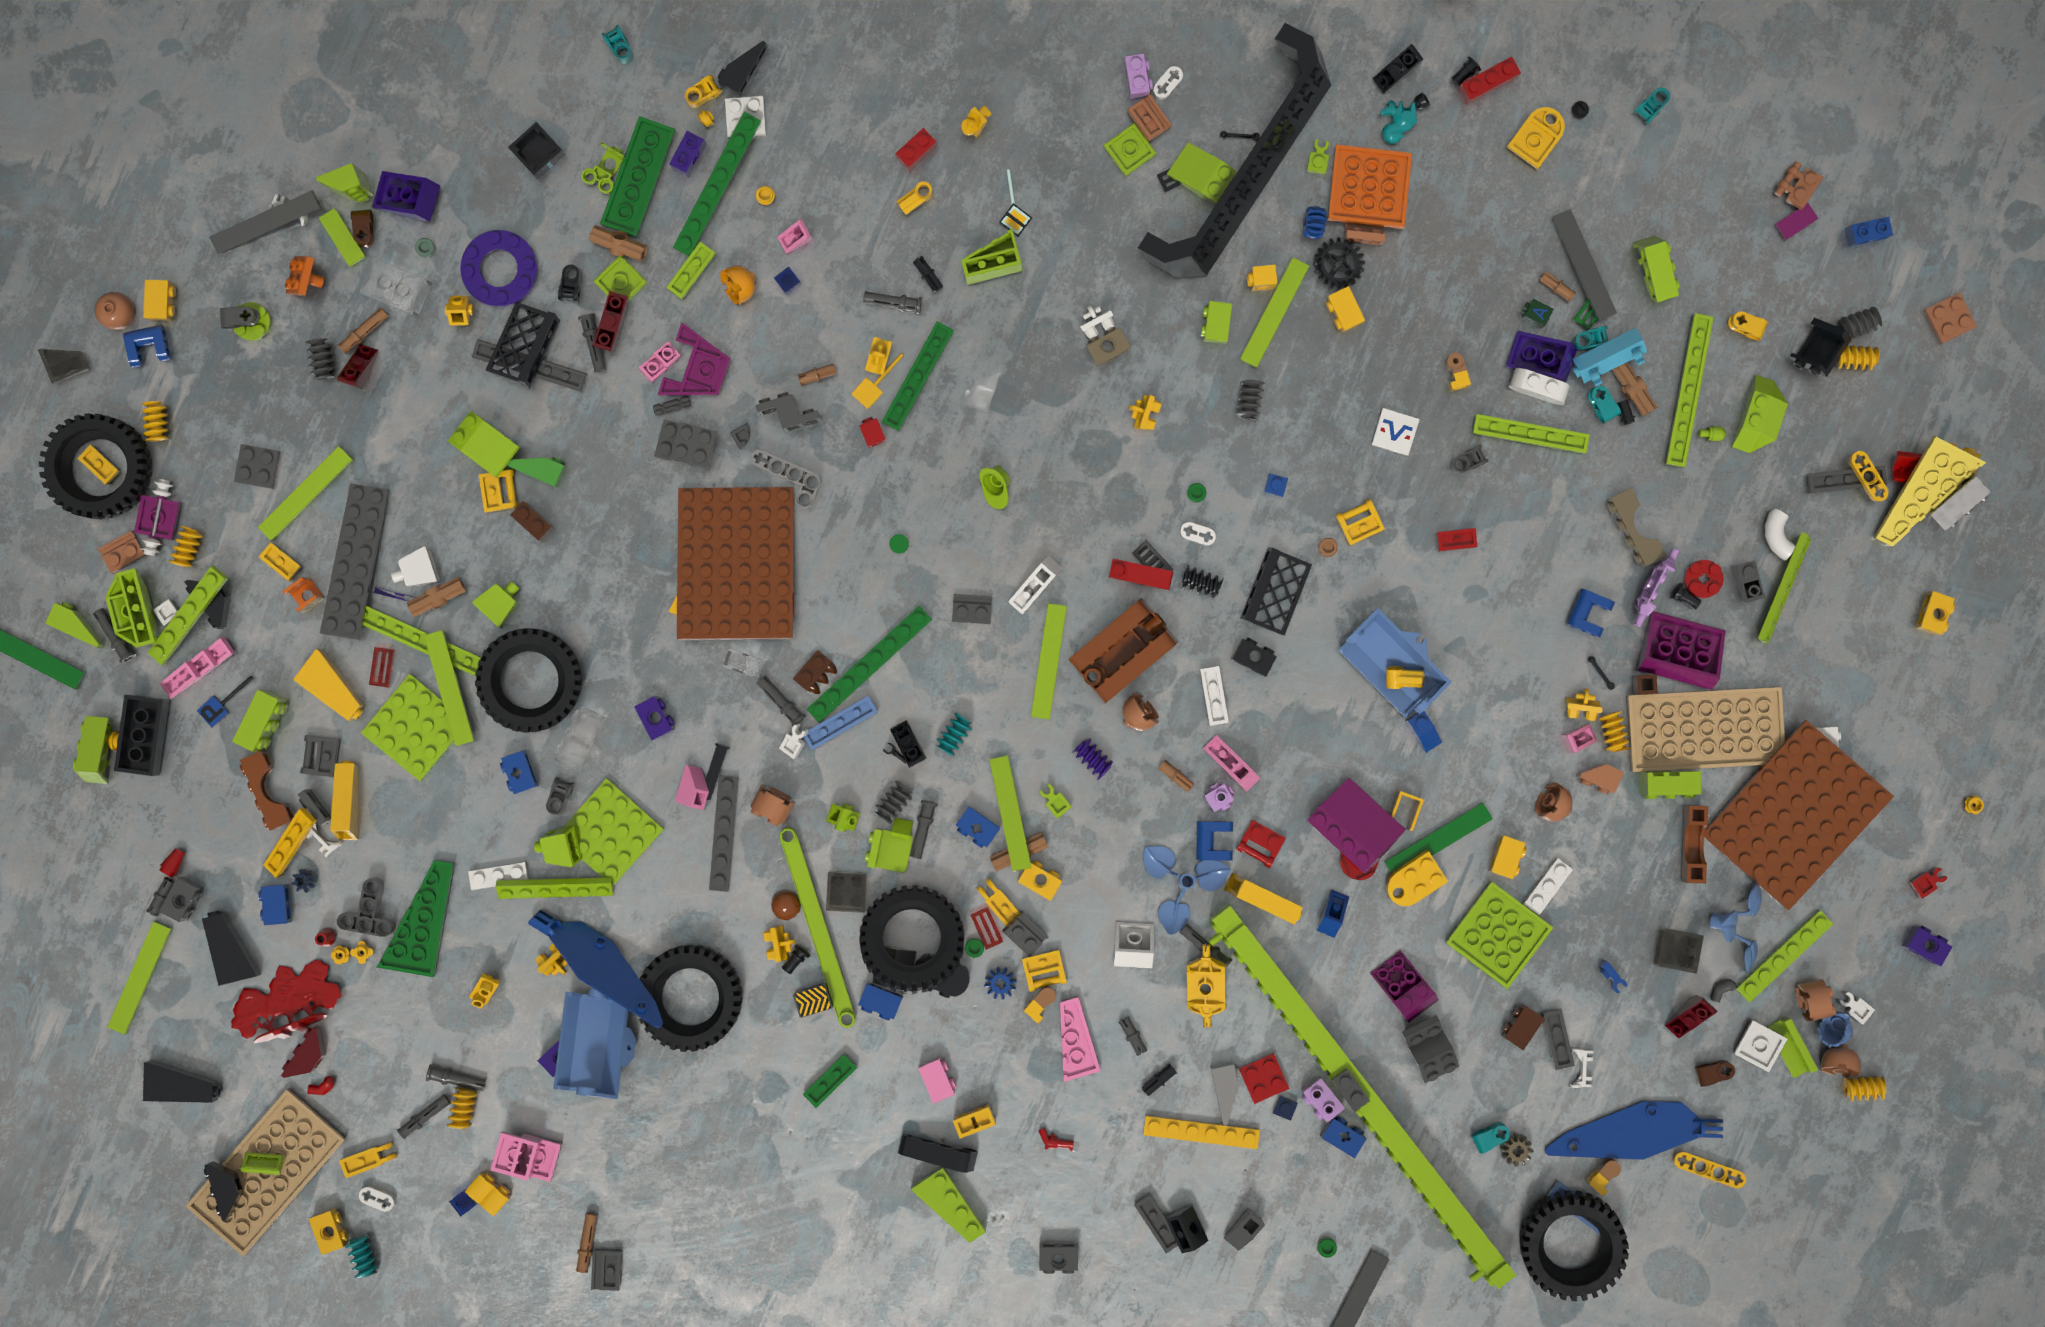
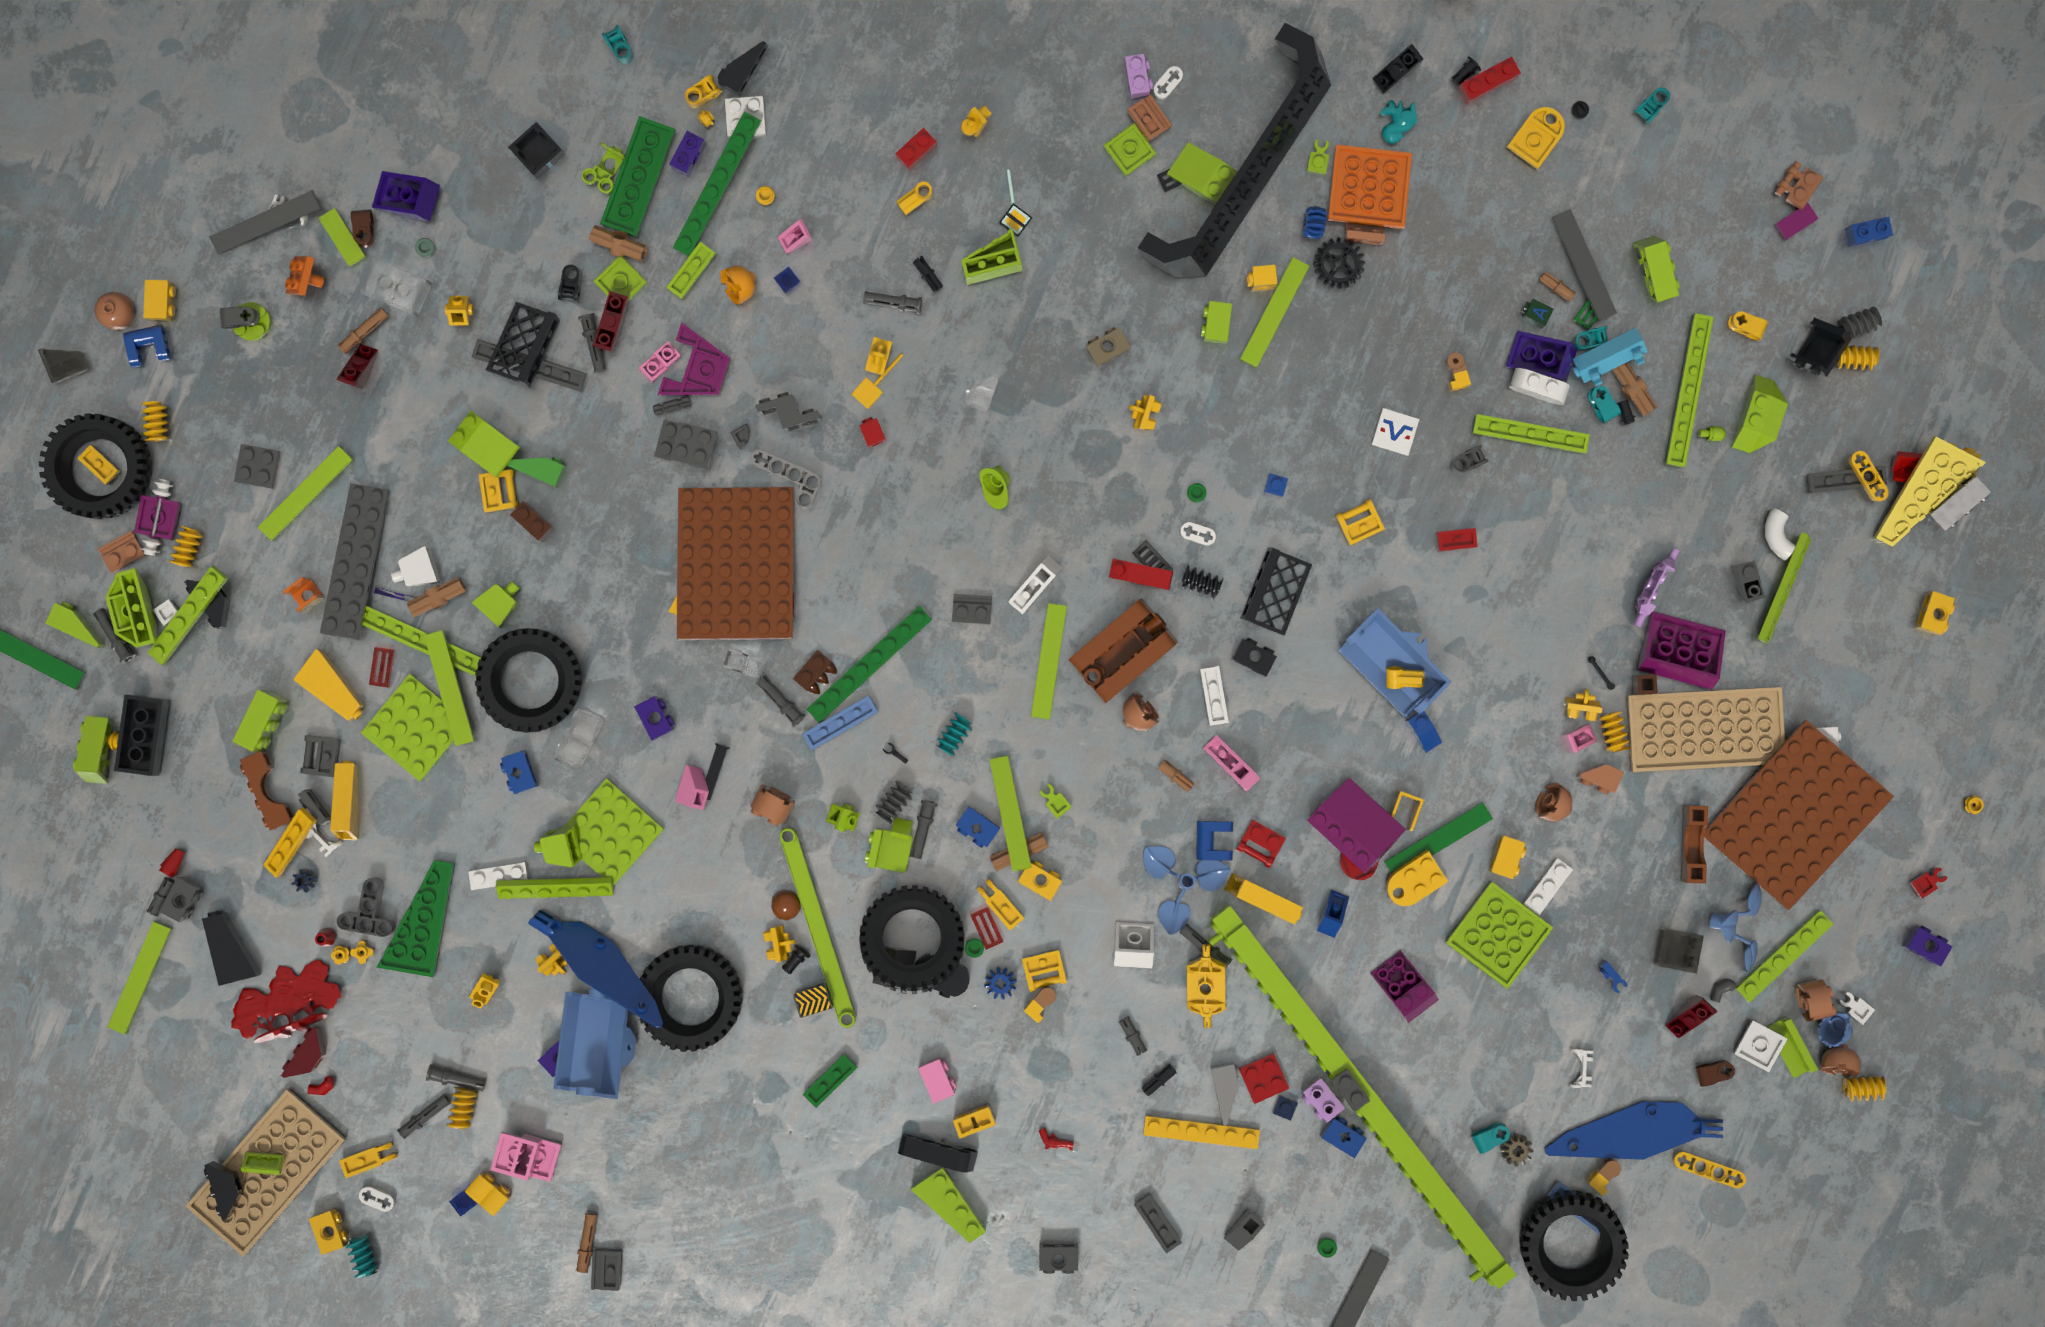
black slope [143,1060,221,1103] -> none
bright pink slope [160,637,235,699] -> none
piece [197,676,253,728] -> none
yellow plate [259,542,302,581] -> none
blue brick [259,884,292,925] -> none
dark grey piece [306,338,335,380] -> none
lime slope [316,163,374,203] -> none
dark purple plate [460,230,538,307] -> none
dark grey piece [546,777,575,815] -> none
dark grey plate [709,775,739,892] -> none
white plate [779,723,808,759] -> none
medium nougat axle [798,364,836,386] -> none
clear smoke piece [826,871,868,913] -> none
blue brick [858,982,903,1021] -> none
green plate [882,321,954,431] -> none
green tile [889,534,909,554] -> none
black slope [890,720,927,768] -> none
dark grey plate [1002,911,1049,957] -> none
bright pink wing [1060,997,1101,1082] -> none
dark purple piece [1071,738,1113,780] -> none
white hips [1079,305,1115,339] -> none
black brick [1166,1206,1209,1253] -> none
lavender brick [1203,782,1235,812] -> none
black hinge [1220,131,1260,141] -> none
dark grey piece [1235,380,1265,421] -> none
medium nougat tile [1318,538,1338,557] -> none
yellow brick [1325,286,1365,333] -> none
dark grey bracket [1402,1015,1459,1083] -> none
black hinge [1414,92,1430,109] -> none
reddish brown brick [1501,1004,1545,1051] -> none
dark grey plate [1541,1009,1575,1070] -> none
blue connector [1567,589,1615,638] -> none
dark tan arch [1607,487,1667,567] -> none
lime wedge [1639,771,1702,799] -> none
black pin [1670,583,1701,610] -> none
red plate [1683,560,1724,598] -> none
nougat plate [1924,293,1977,344] -> none

